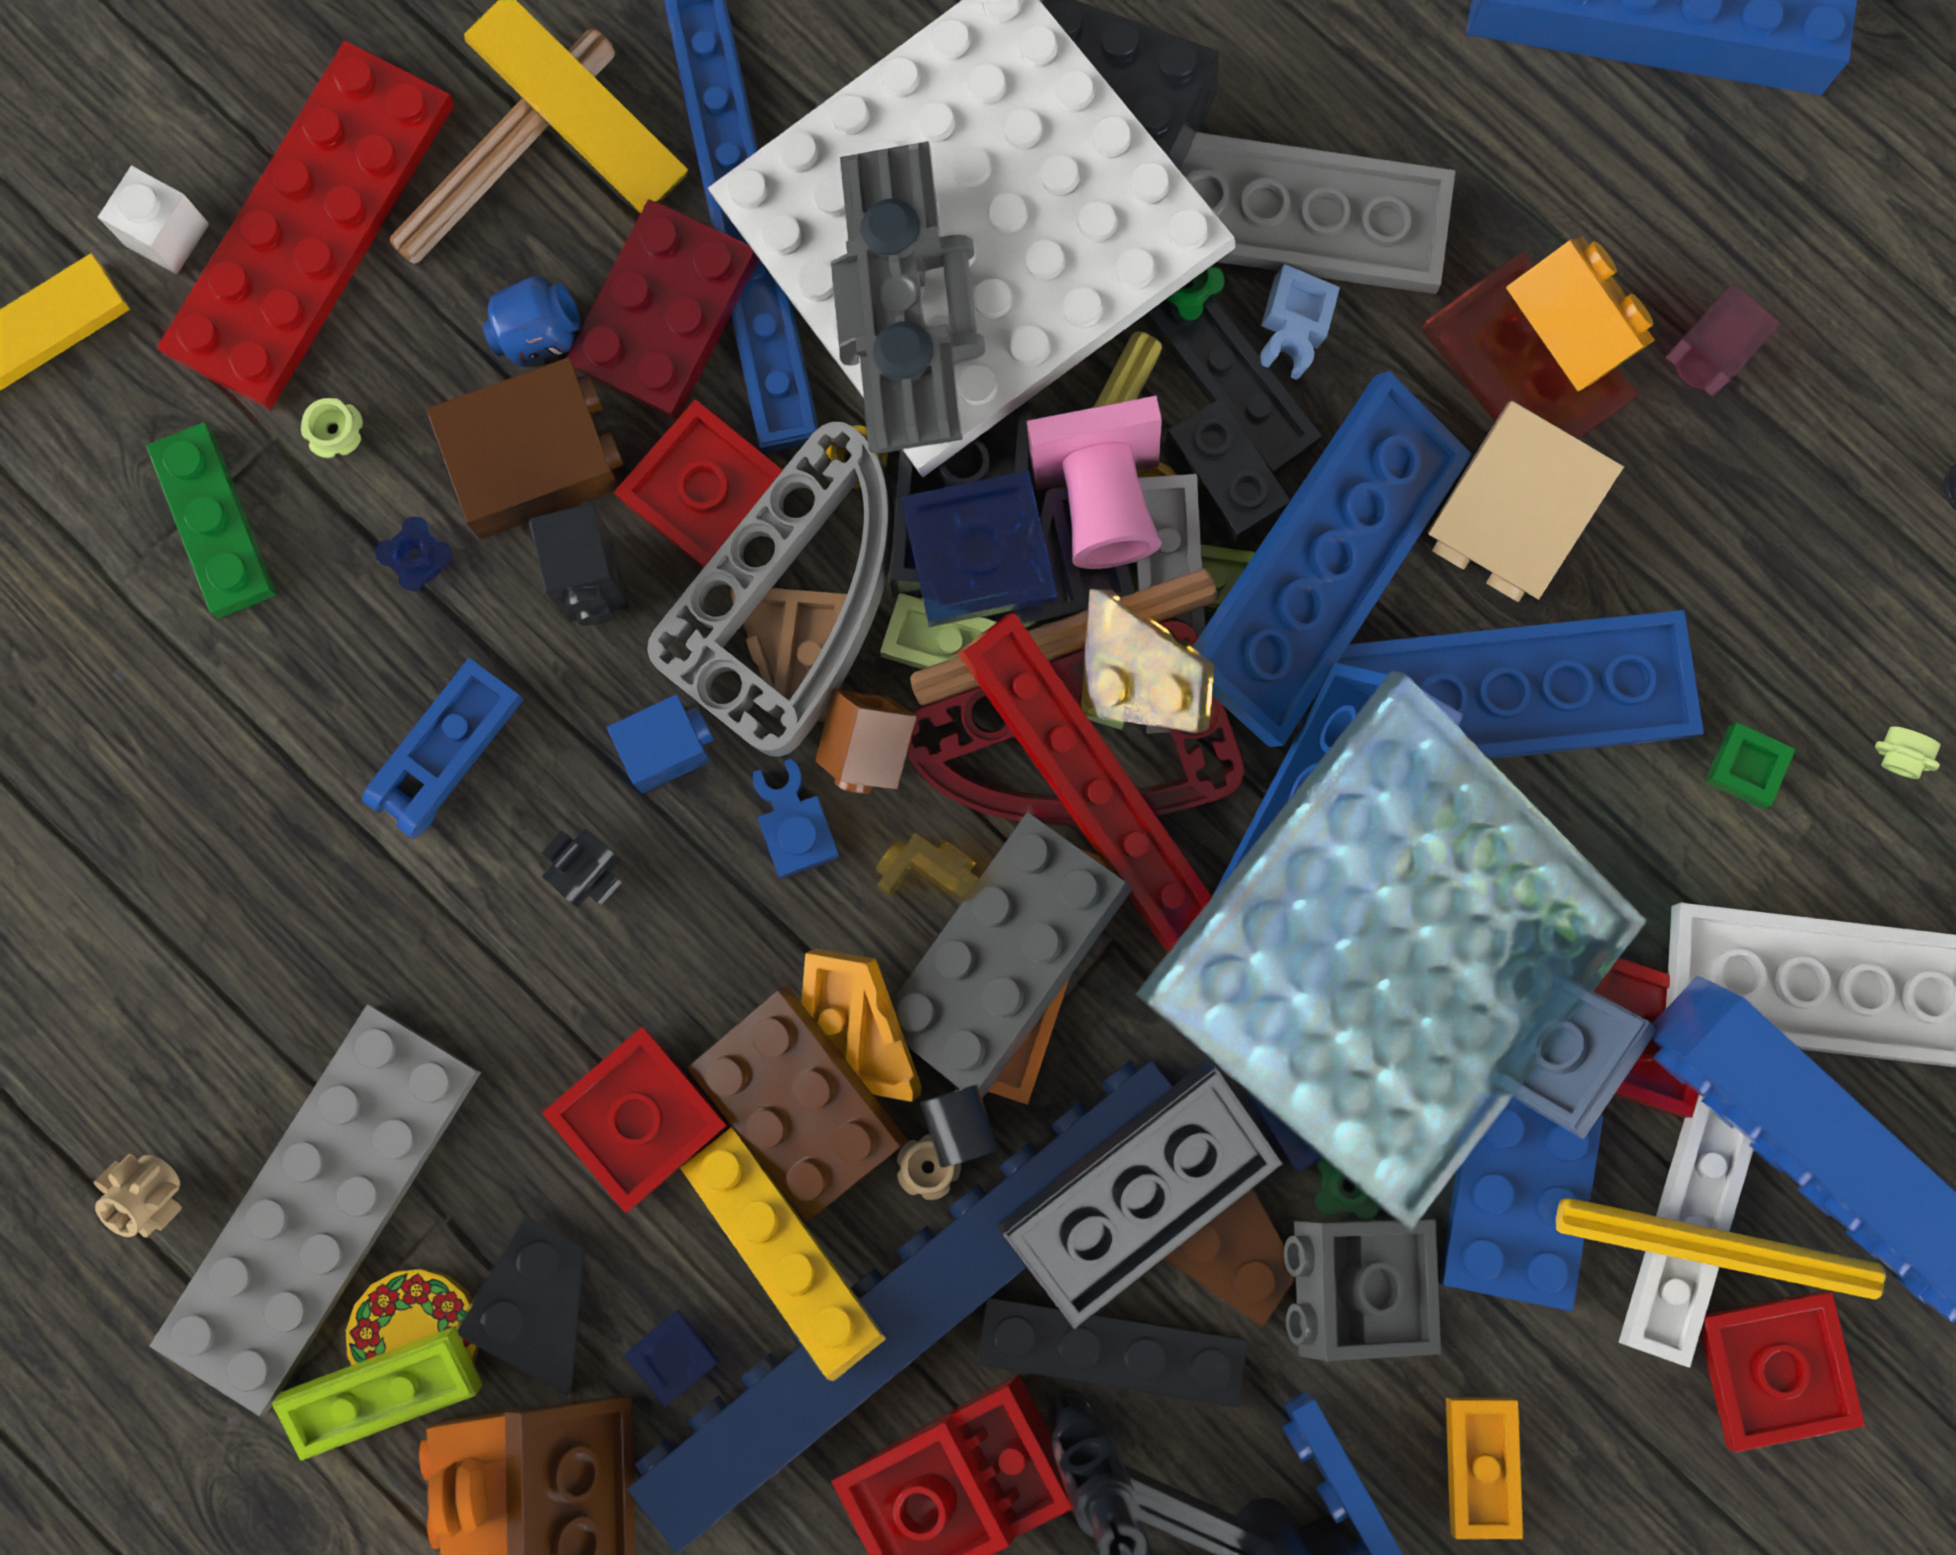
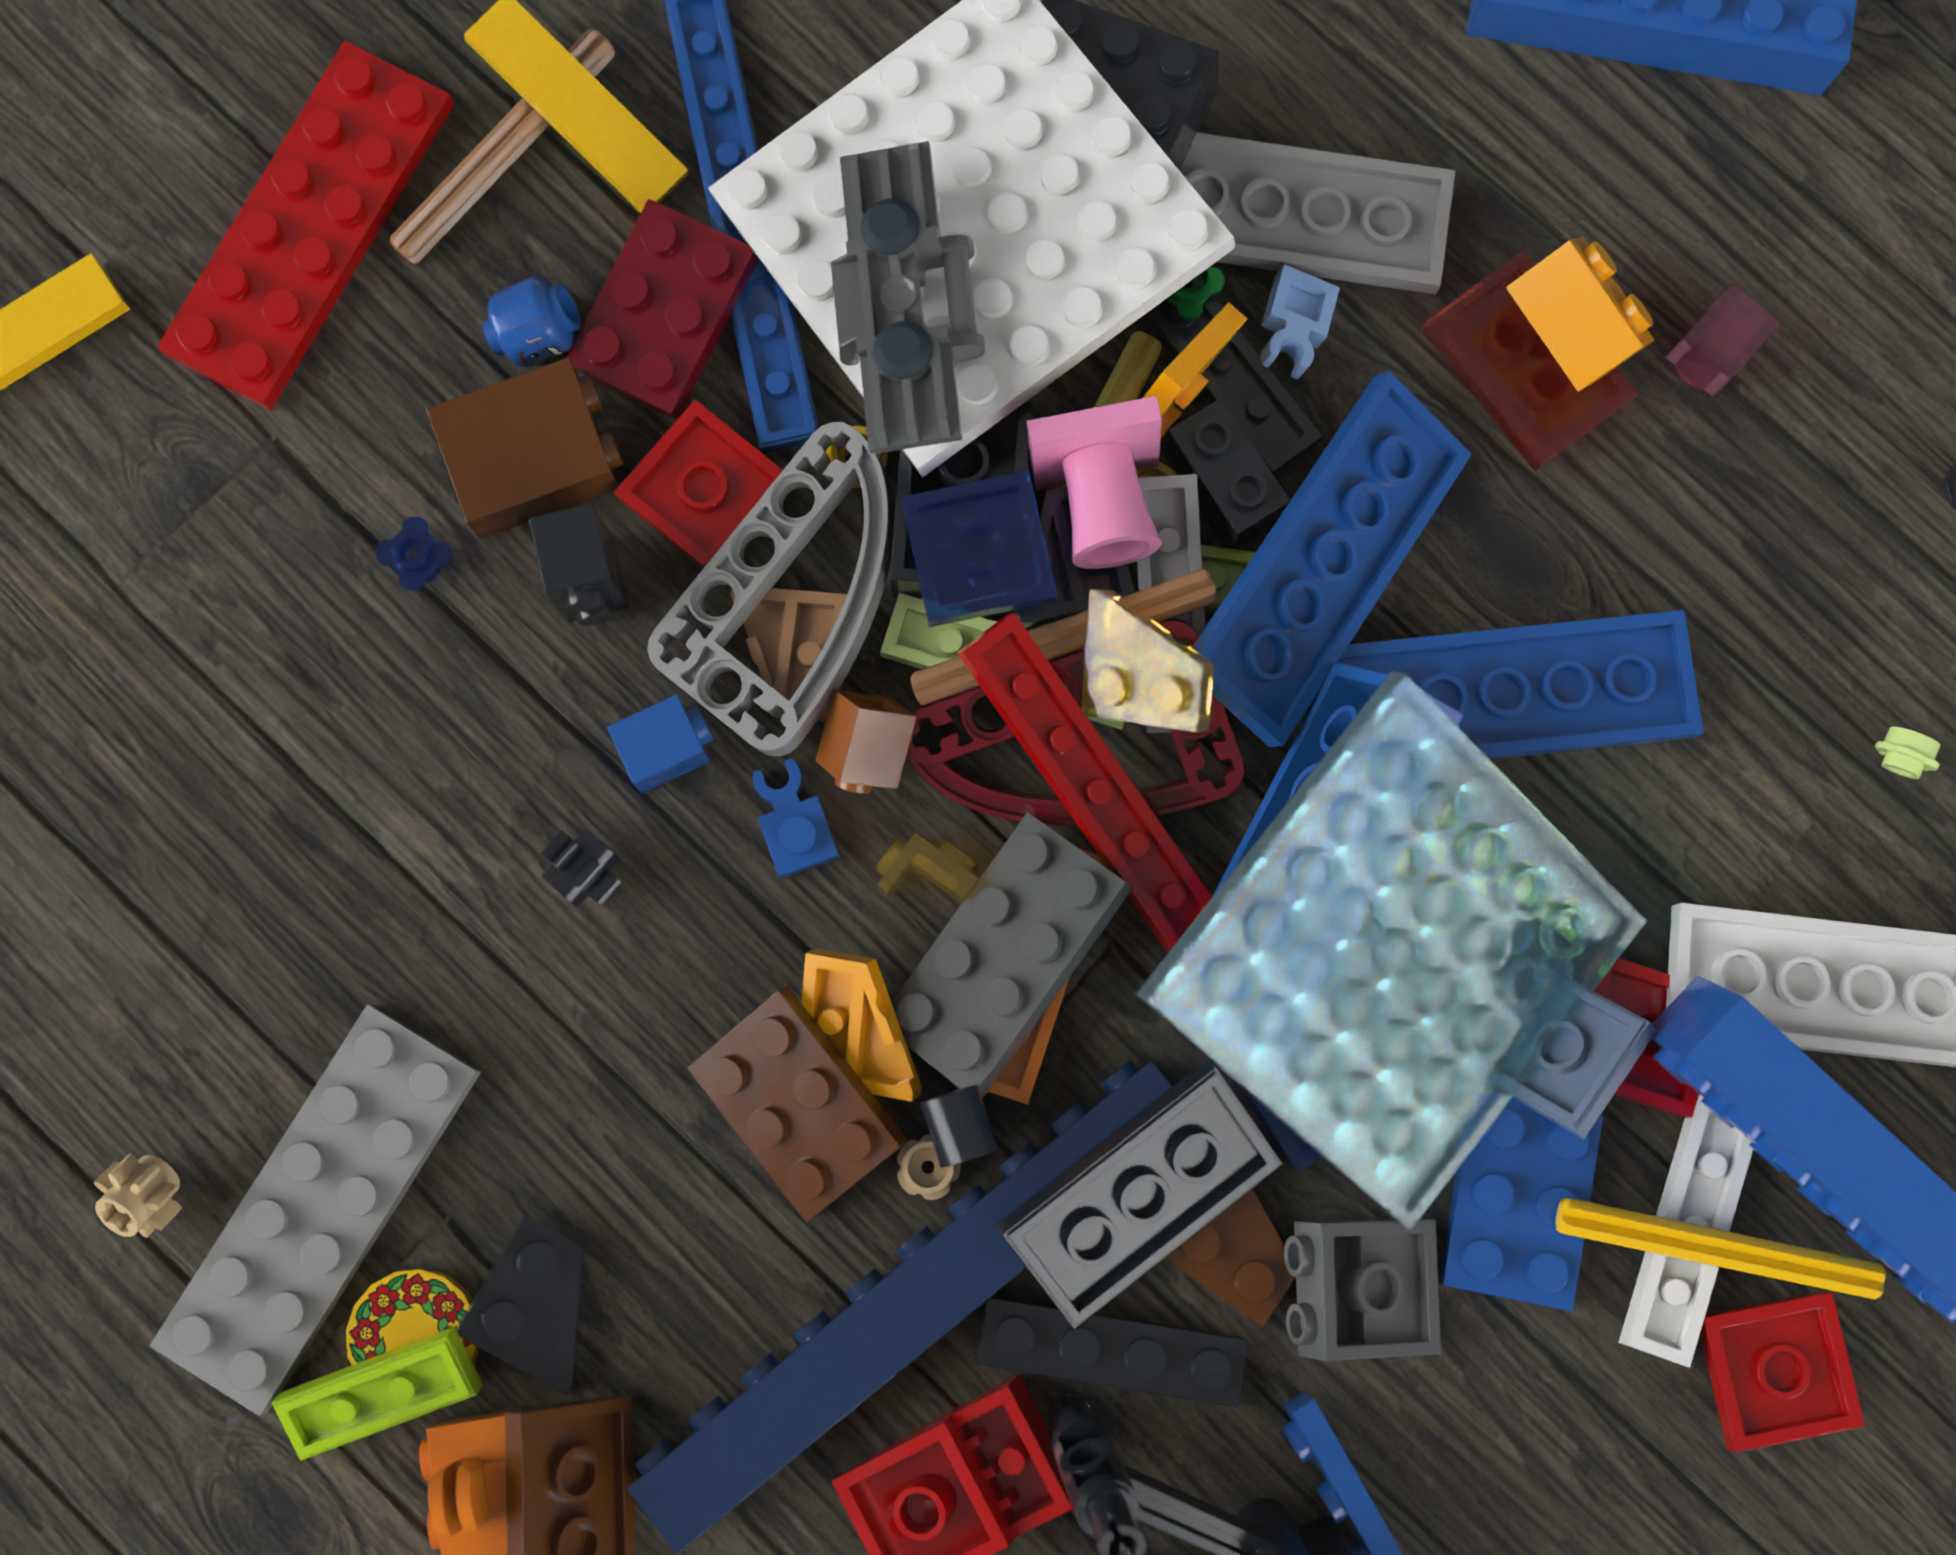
white brick [98,166,209,274] -> none
green plate [146,422,277,619] -> none
yellowish green plate [301,398,363,458] -> none
blue plate [361,658,524,839] -> none
red plate [542,1026,729,1213] -> none
clear blue plate [624,1309,720,1407] -> none
yellow plate [680,1127,886,1382] -> none
dark green plate [1314,1151,1383,1220] -> none
tan brick [1427,401,1624,602] -> none
light orange plate [1446,1397,1523,1539] -> none
green plate [1704,722,1796,810] -> none
none -> light orange wing [1143,302,1247,438]

